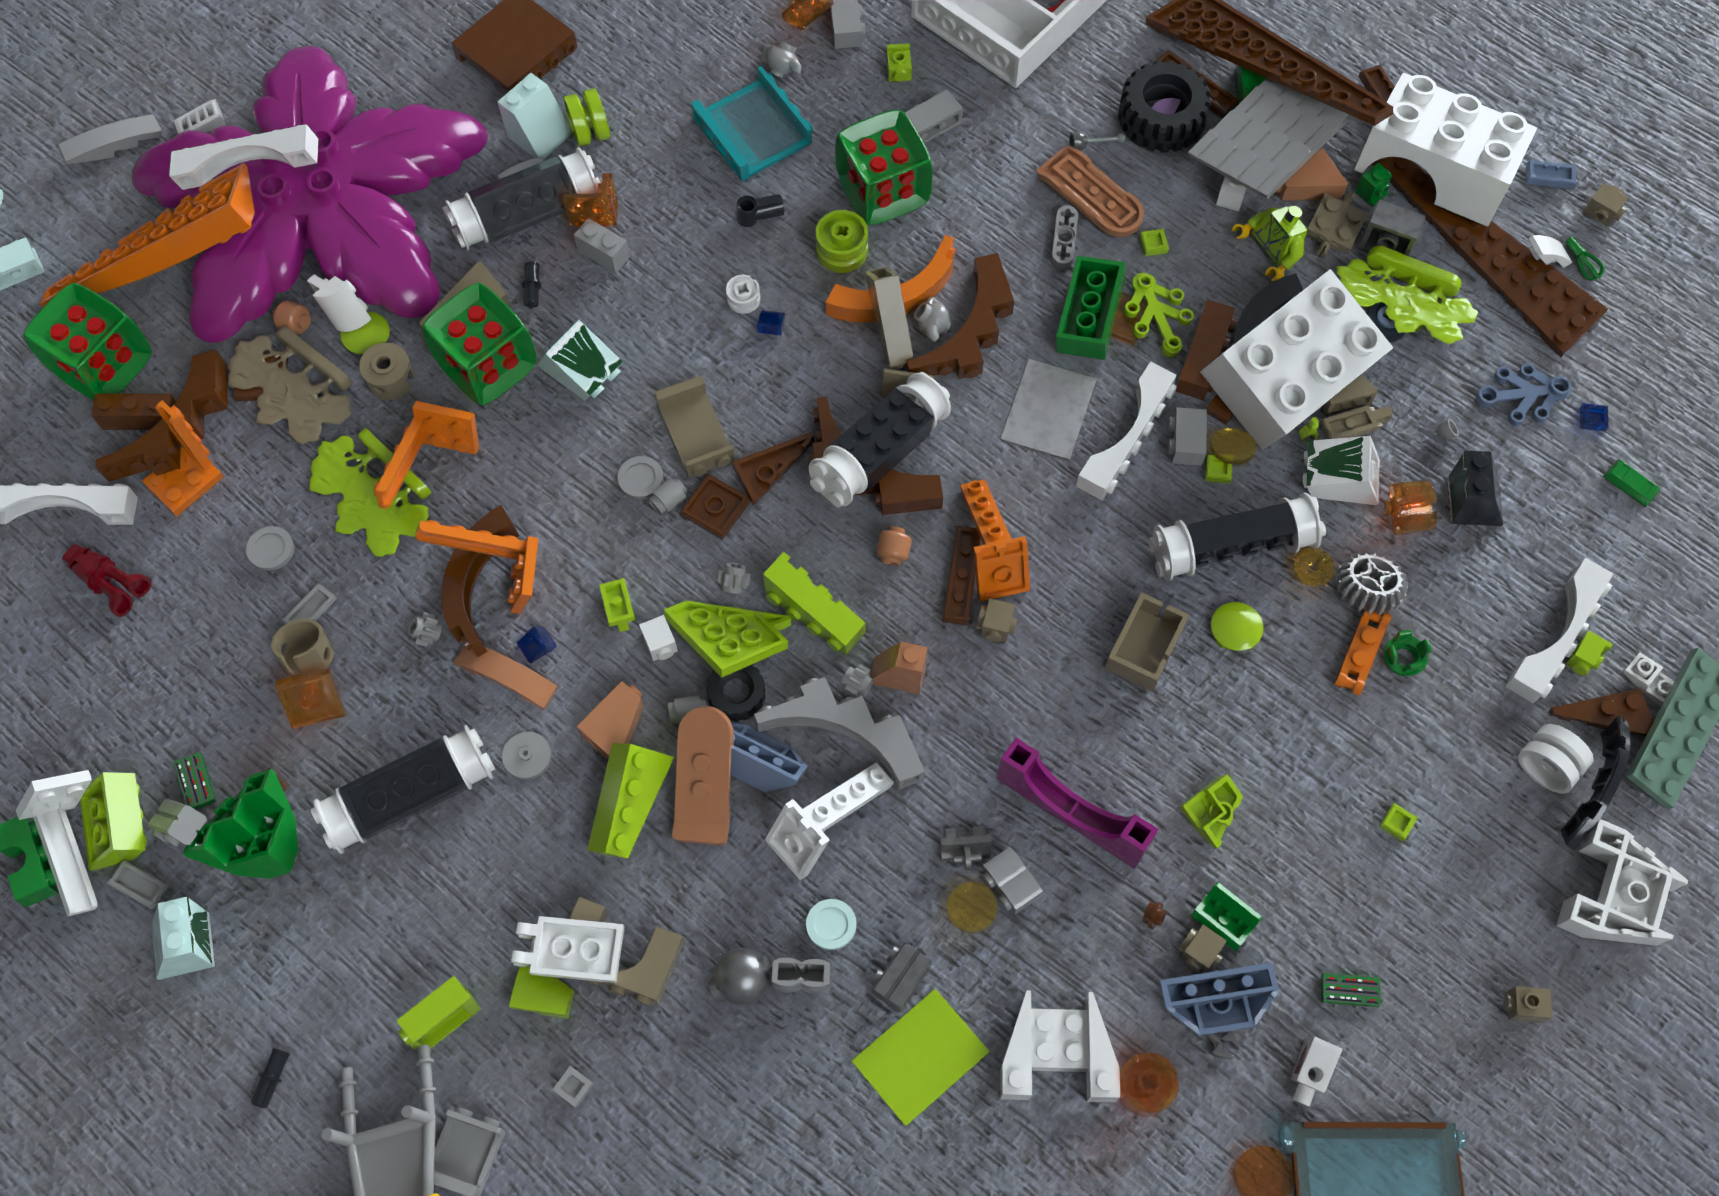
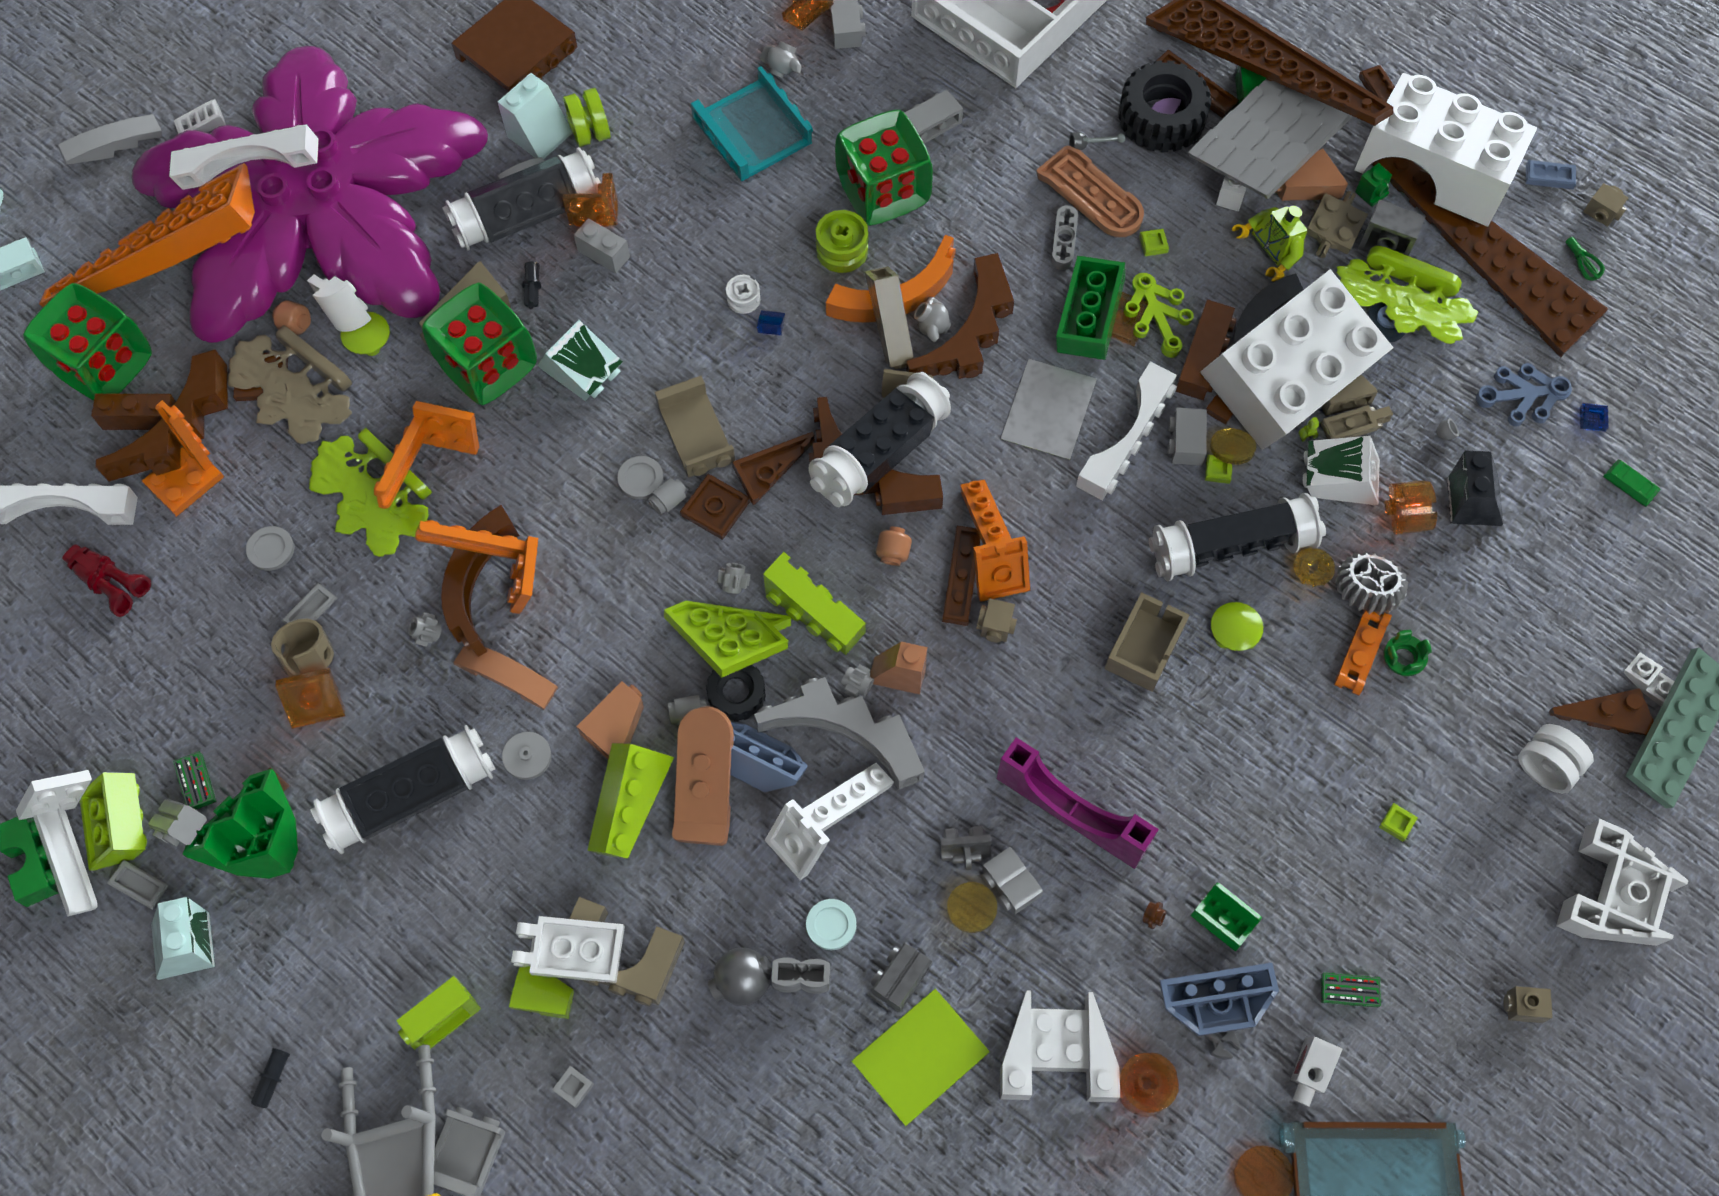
dark tan piece [359,343,415,400] -> none
clear blue slope [517,626,557,663] -> none
lime plate [599,578,635,632] -> none
white brick [639,615,678,661] -> none
black piece [737,194,784,227] -> none
lime brick [886,43,912,82] -> none
dark tan brick [1178,925,1227,973] -> none
lime slope [1179,774,1243,849] -> none
white arch [1505,558,1613,704] -> none
white slope [1529,235,1572,268] -> none
black tile [1561,715,1630,850] -> none
lime brick [1566,630,1613,676] -> none

